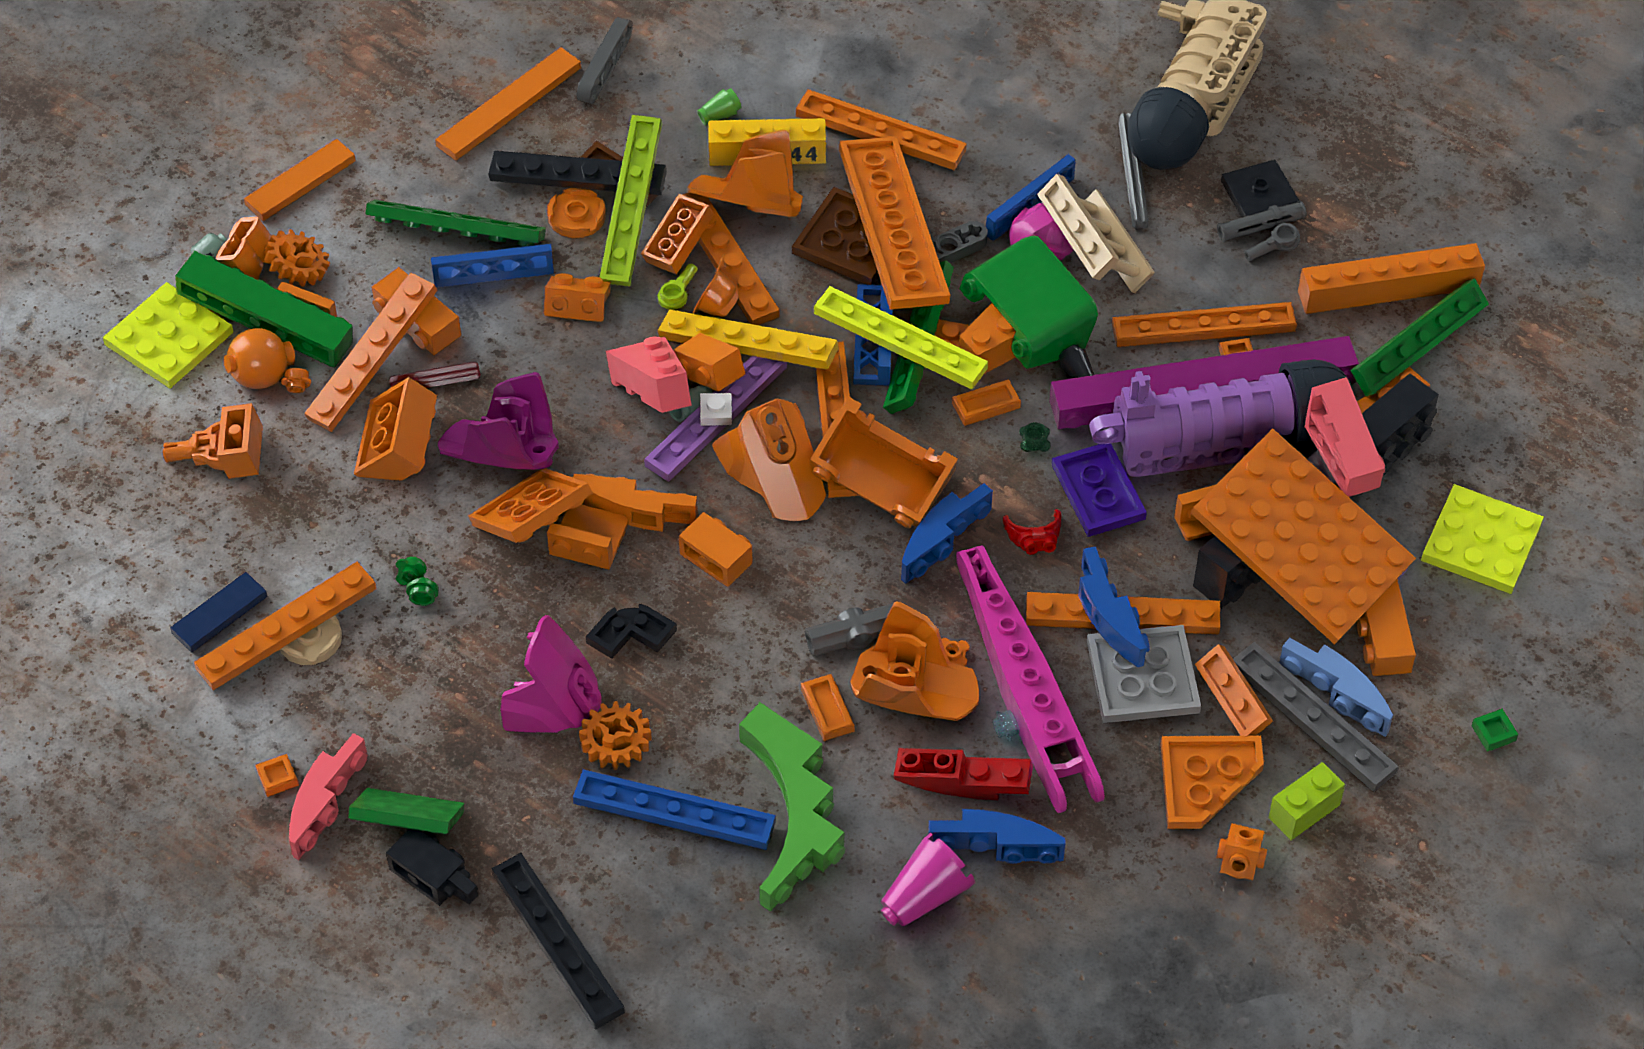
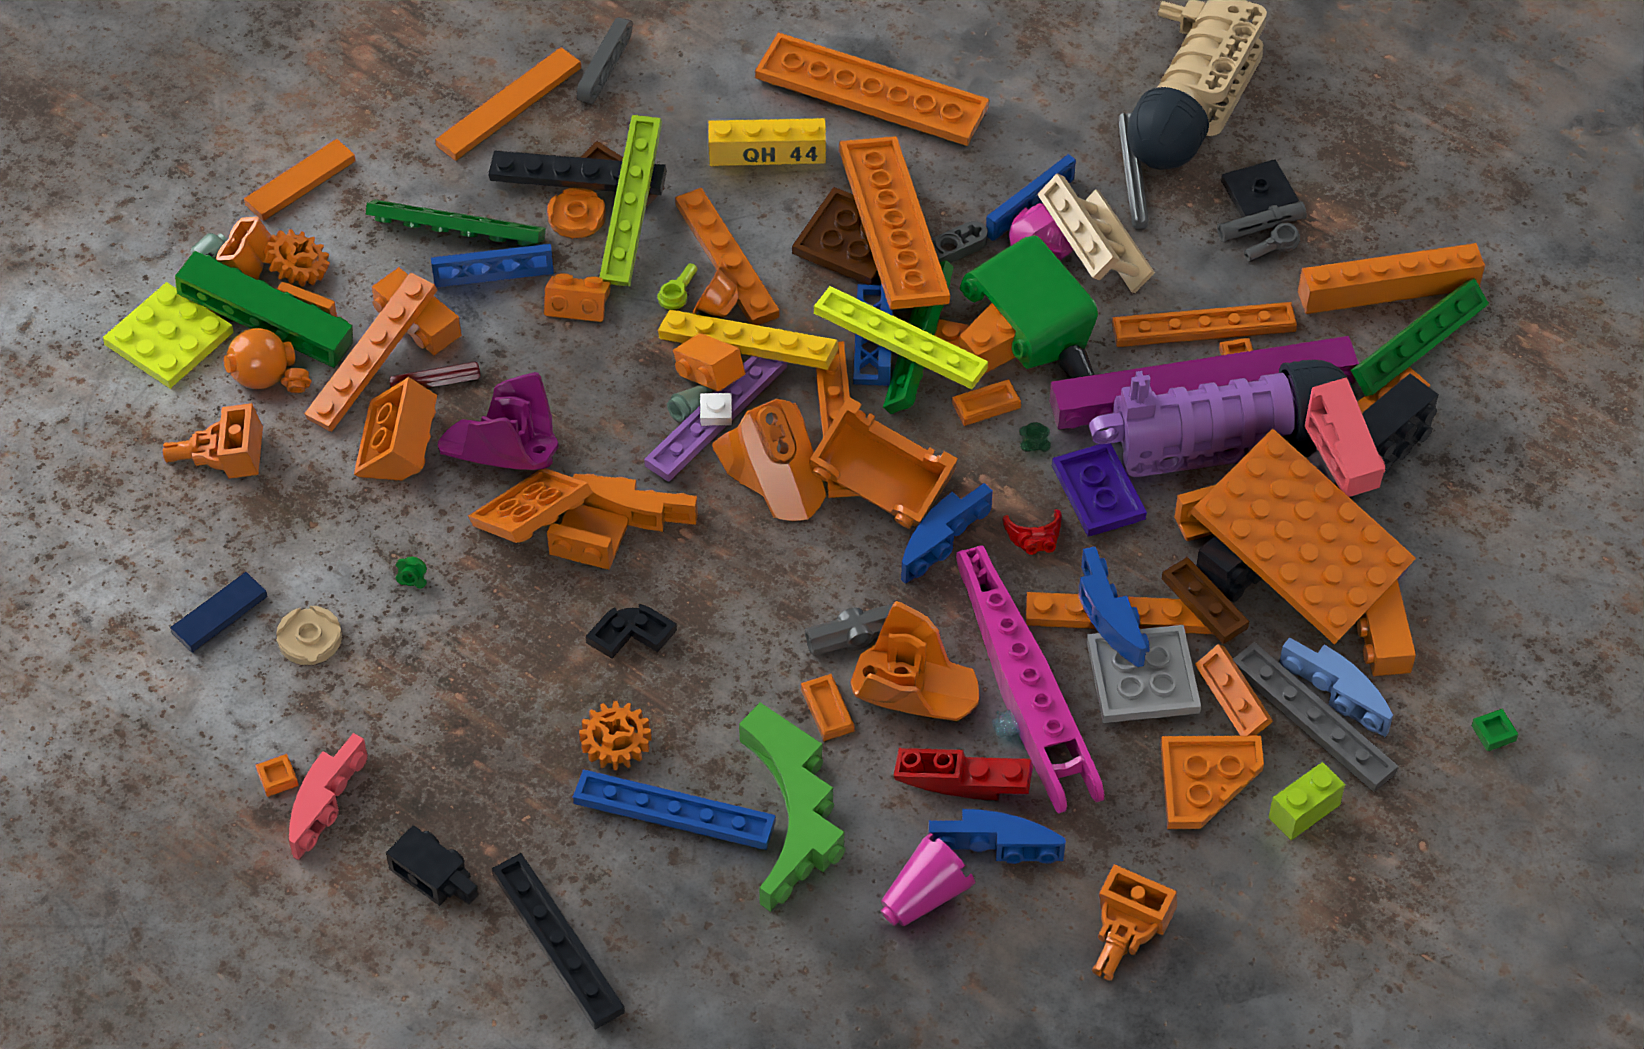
orange plate [194,561,377,691] -> none
green tile [348,788,465,834] -> none
green plate [406,577,439,606] -> none
dark pink piece [501,615,602,733] -> none
coral wedge [606,336,692,413] -> none
orange piece [641,194,714,275] -> none
orange brick [679,512,753,587] -> none
orange piece [687,130,803,217] -> none
bright green cone [697,88,742,125] -> none
orange plate [796,89,967,171] -> none
orange plate [941,638,969,666] -> none
orange brick [1216,823,1267,880] -> none
neon yellow plate [1421,484,1544,594] -> none
none -> orange plate [755,32,989,146]
none -> orange brick [1092,864,1177,981]
none -> reddish brown plate [1161,556,1250,644]

